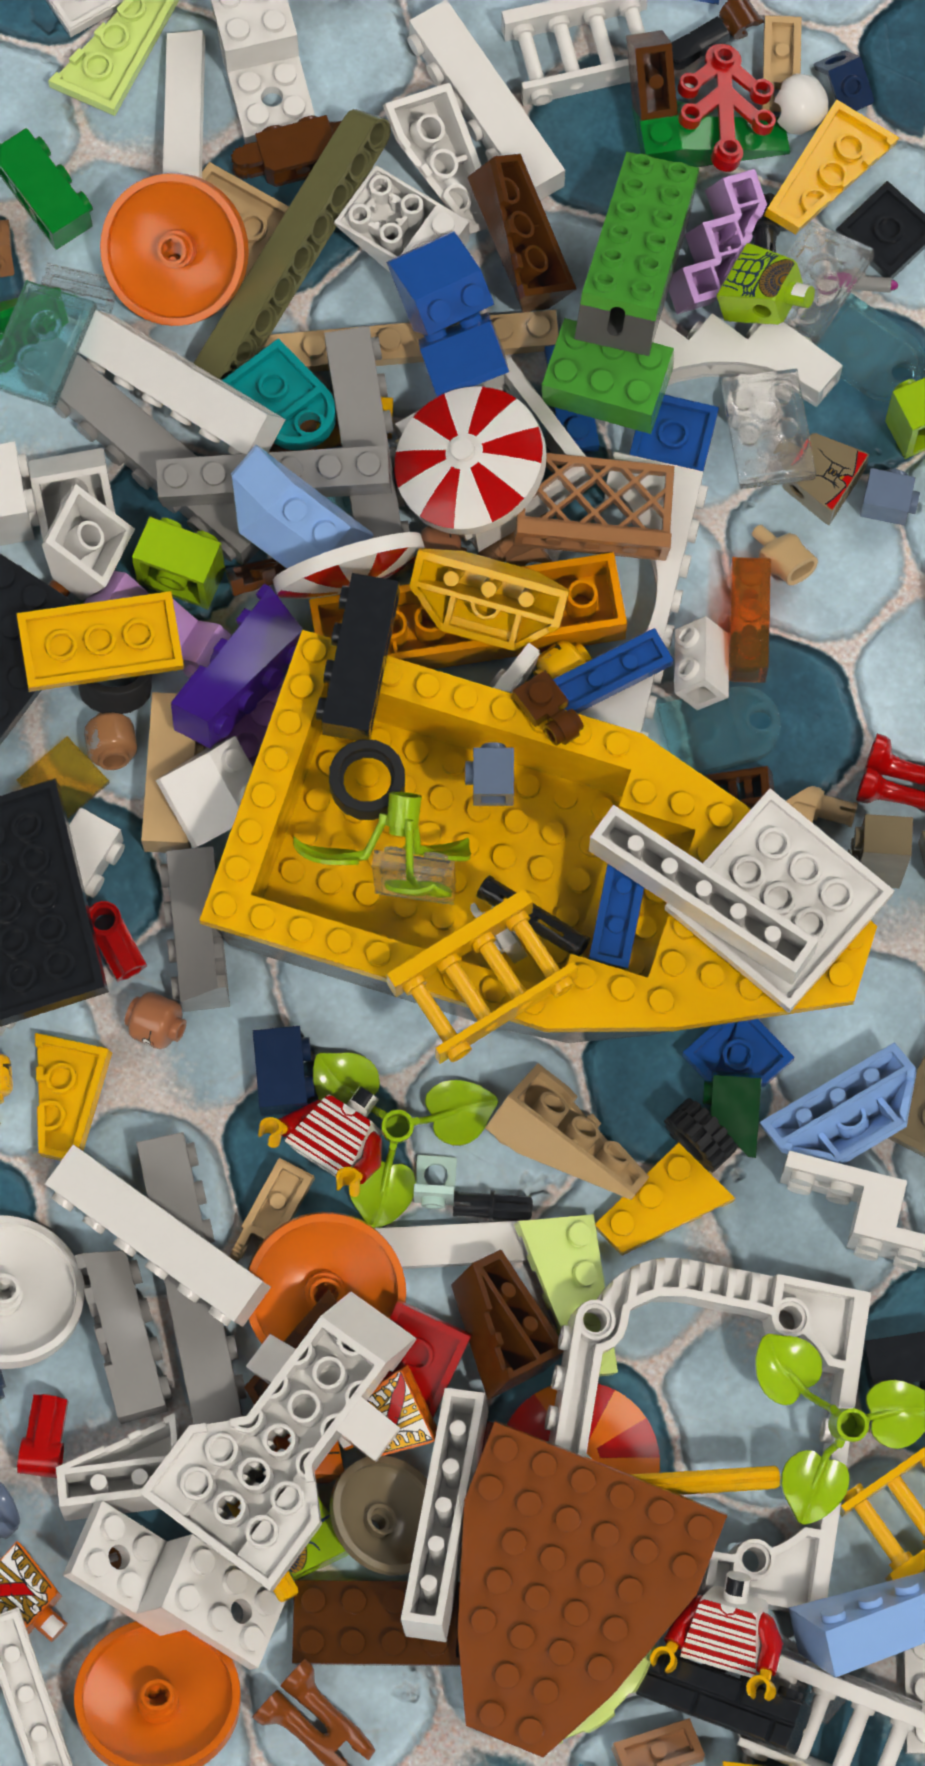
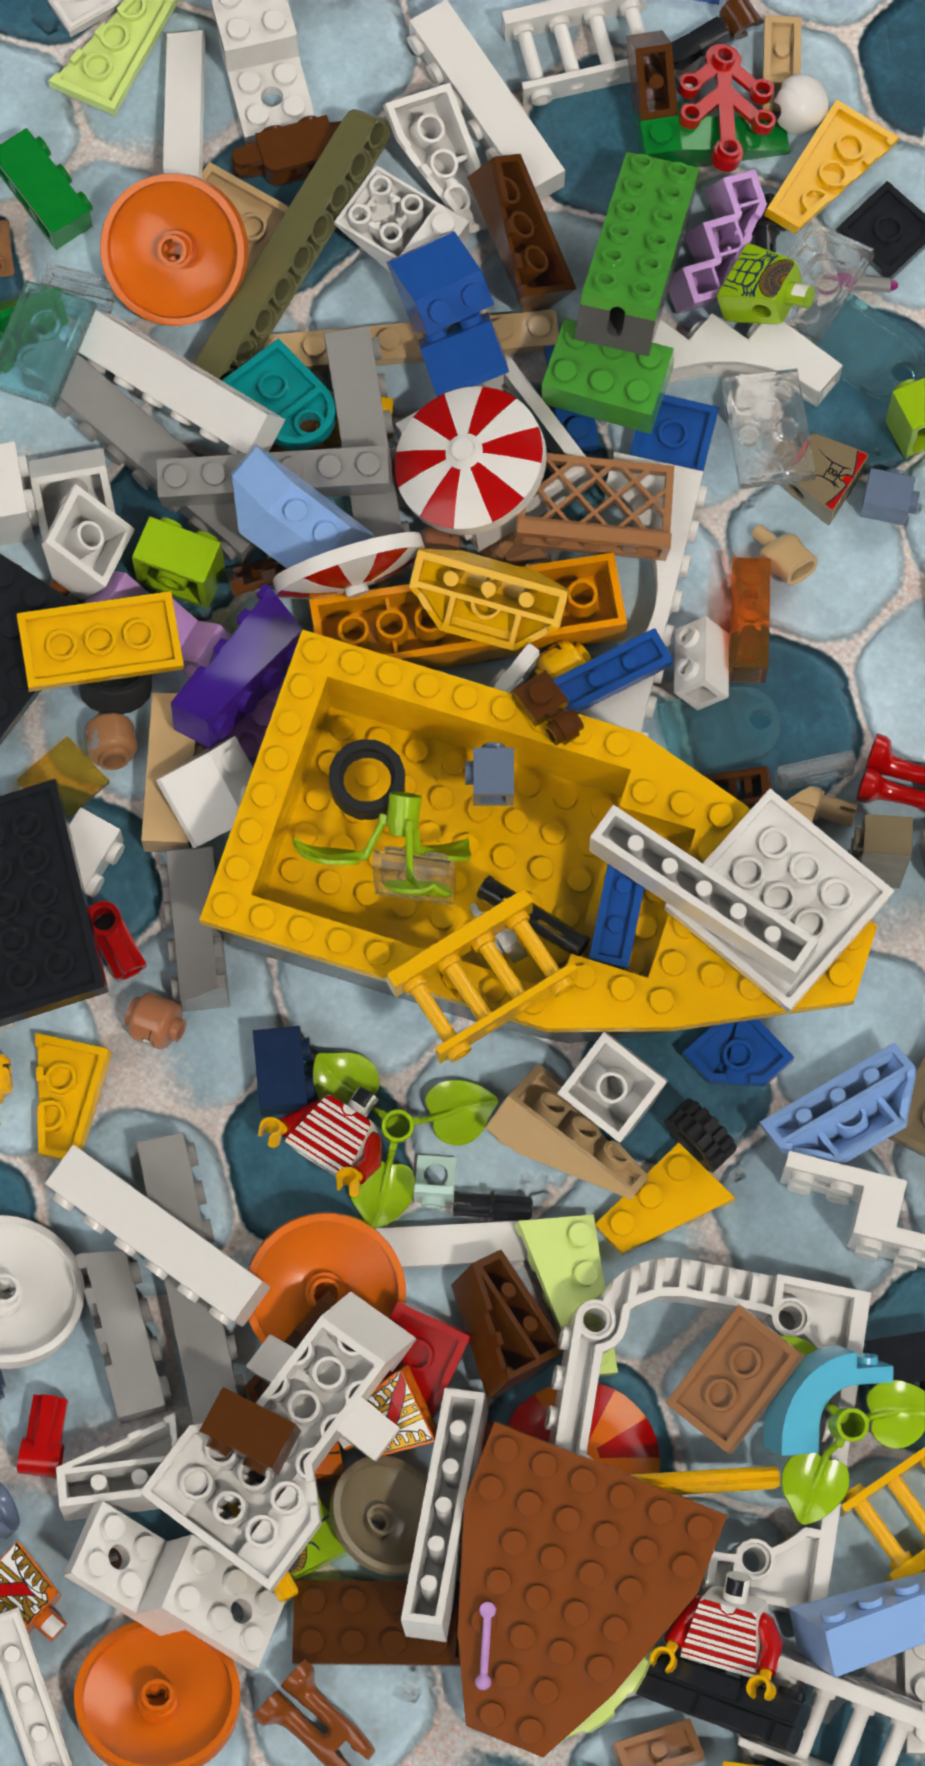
tan hinge [229,1158,315,1263] -> none
black brick [316,573,400,741] -> none
dark green slope [703,1071,762,1158] -> none
dark blue bracket [813,50,874,111] -> none
none -> reddish brown brick [199,1387,301,1476]
none -> lavender hinge [475,1601,497,1691]
none -> white slope [557,1032,668,1143]
none -> medium nougat plate [666,1305,805,1455]
none -> medium azure arch [763,1345,893,1456]
none -> clear tile [775,750,857,792]

